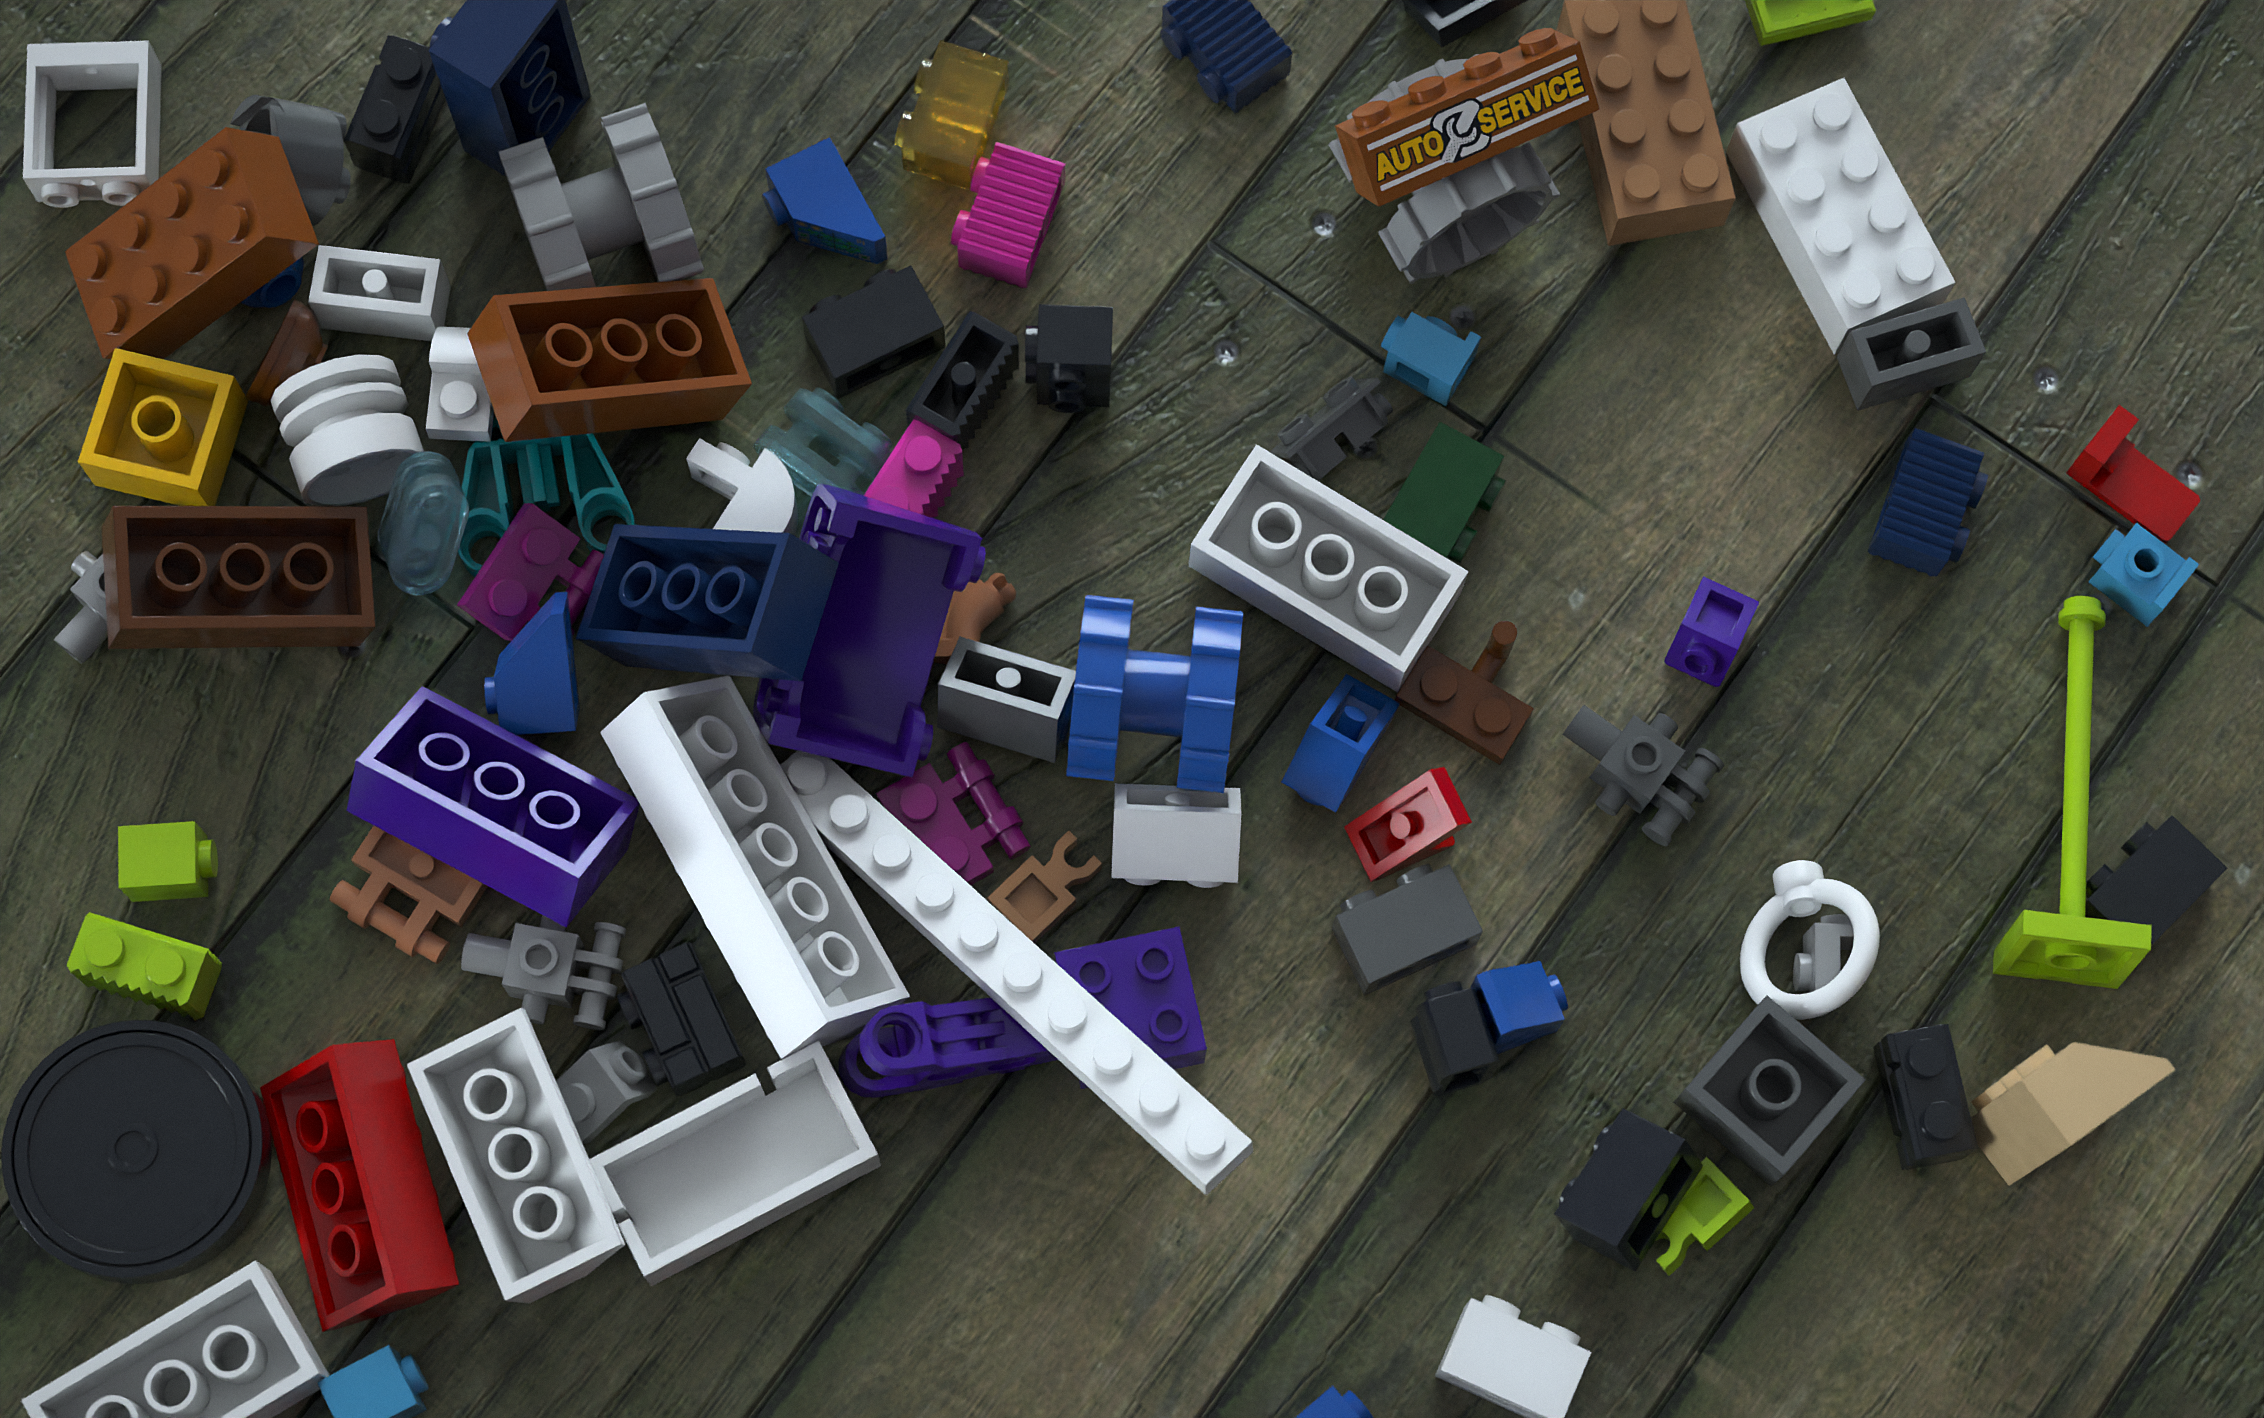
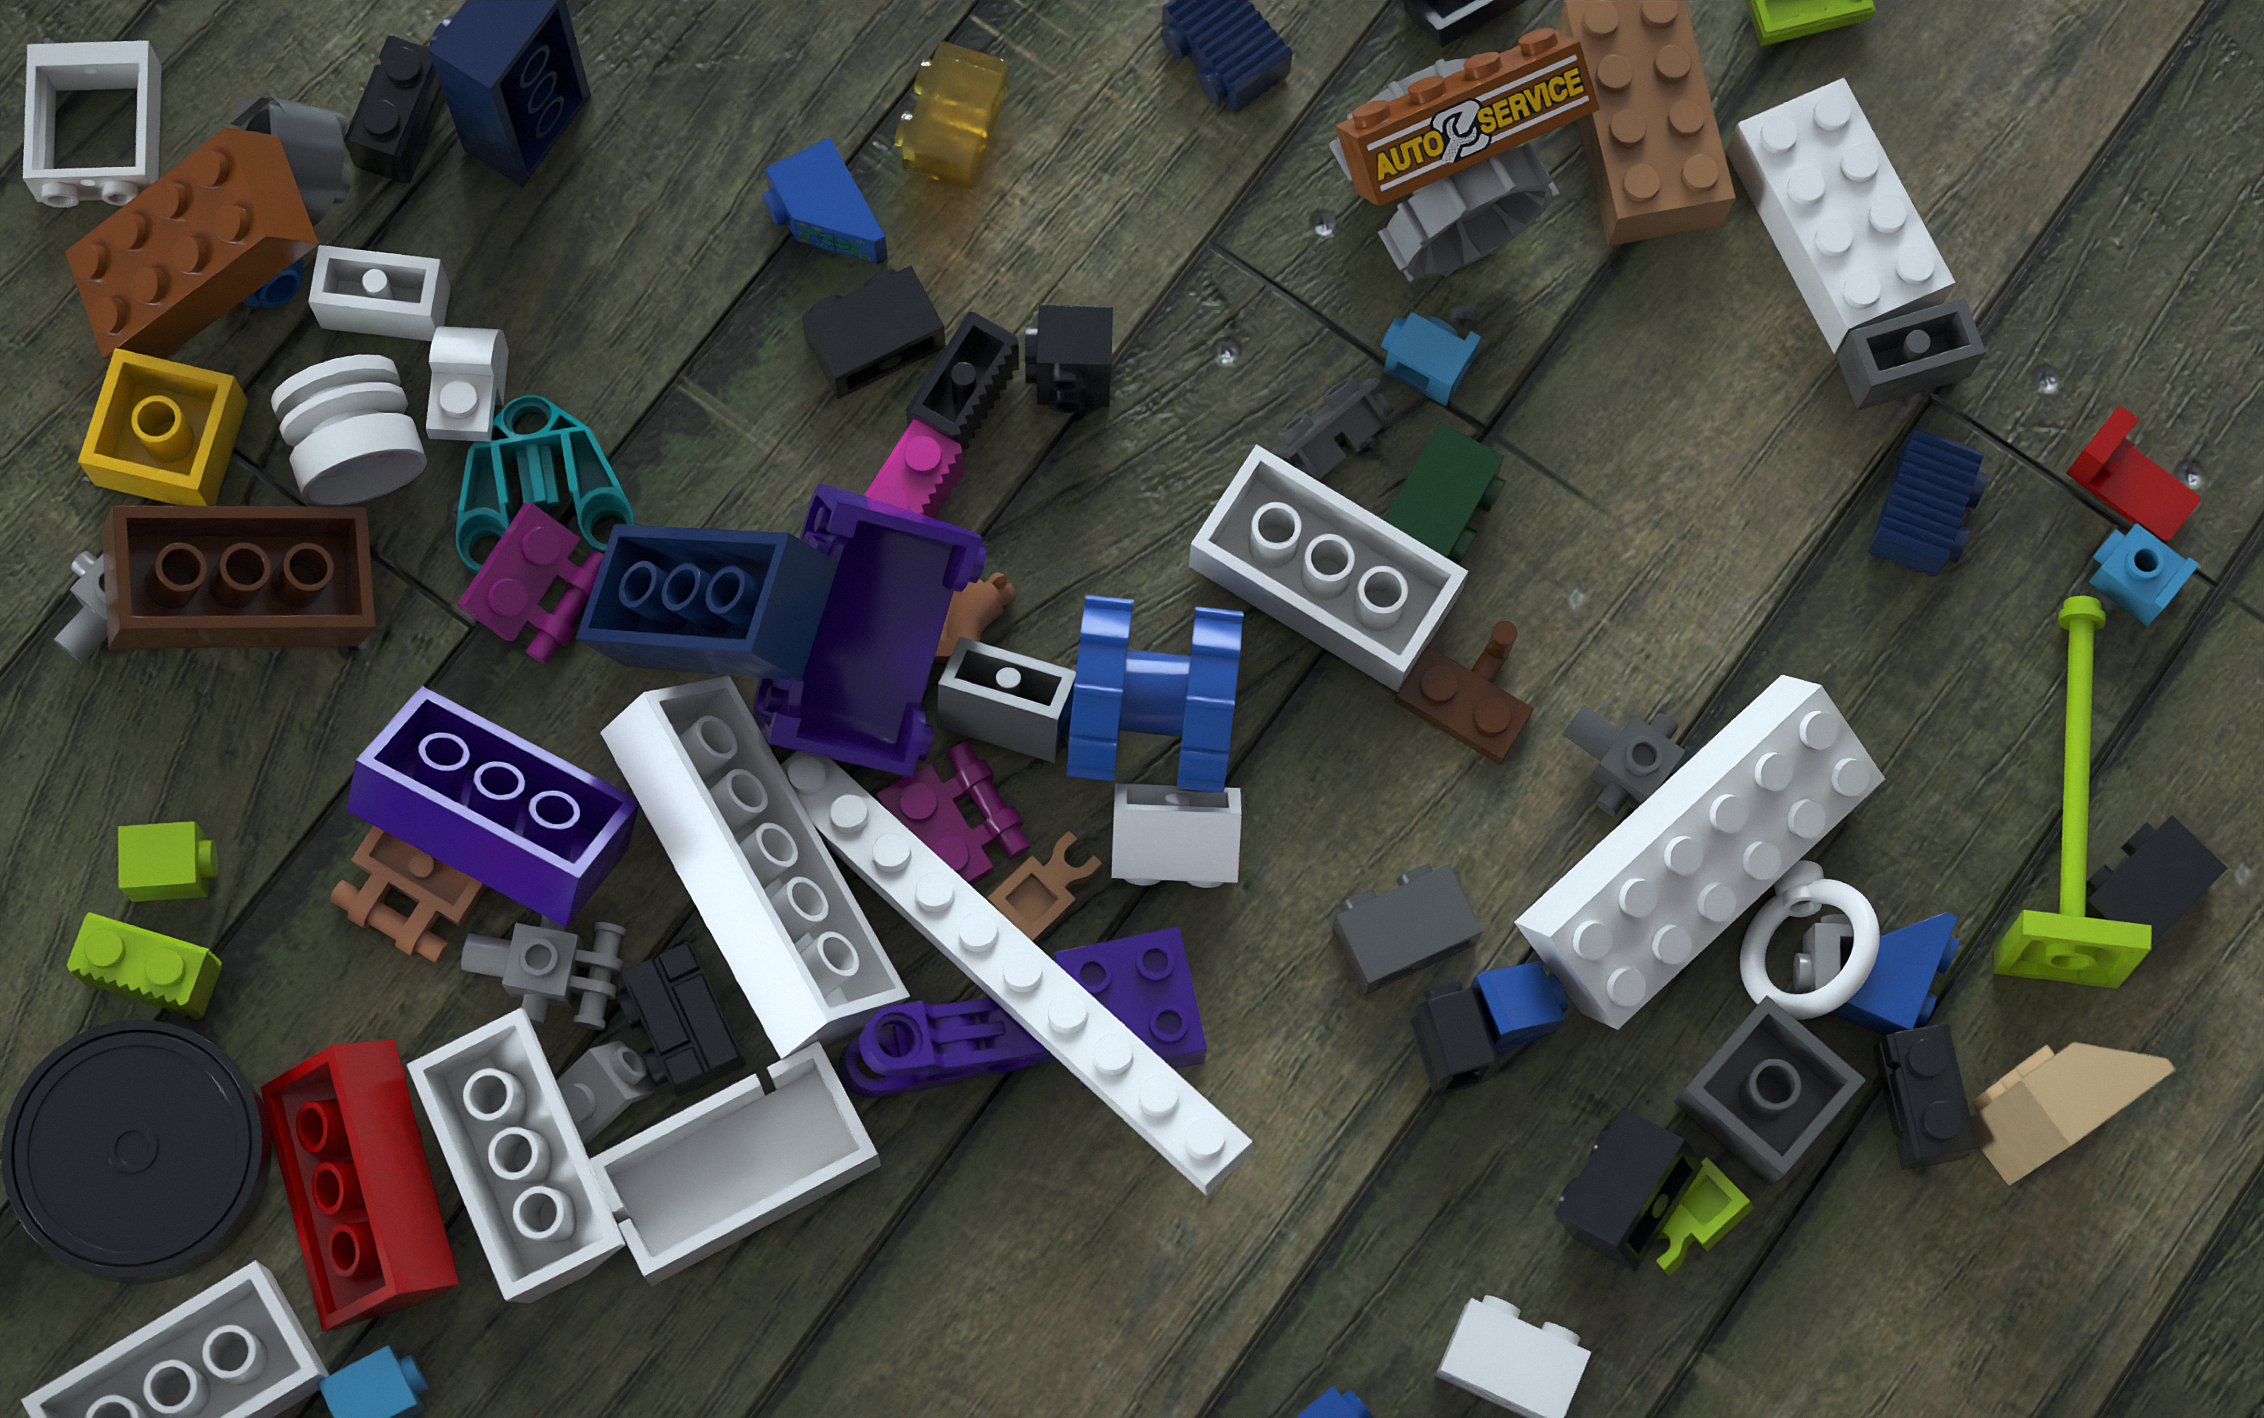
reddish brown piece [245,299,328,407] -> none
clear light blue brick [378,451,469,595] -> none
dark orange brick [467,278,752,442] -> none
blue slope [484,592,580,735] -> none
light grey piece [499,103,704,291] -> none
white brick [686,438,798,536] -> none
clear light blue brick [753,387,893,497] -> none
dark pink brick [951,142,1065,288] -> none
blue slope [1281,674,1400,812] -> none
red slope [1344,767,1472,882] -> none
dark purple bracket [1664,576,1759,687] -> none
none -> white brick [1514,675,1885,1030]
none -> blue slope [1831,912,1959,1036]

